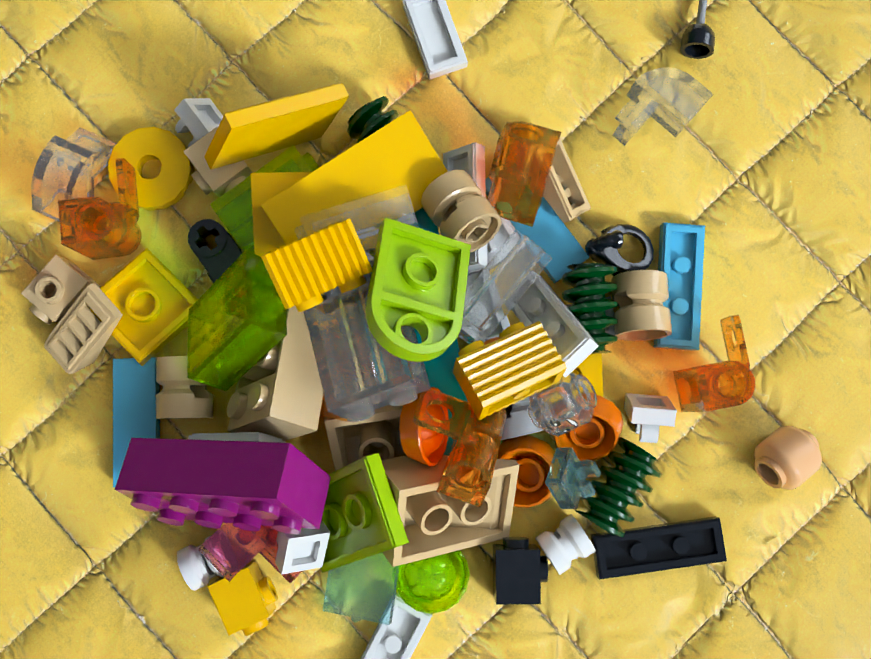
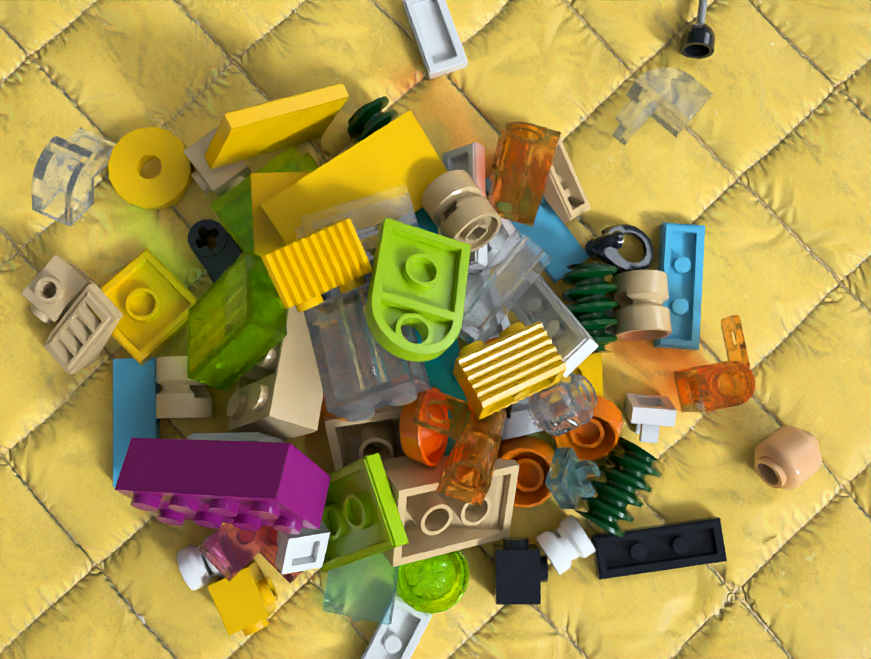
clear orange piece [58,158,142,260] -> none
white tile [174,98,223,147] -> none

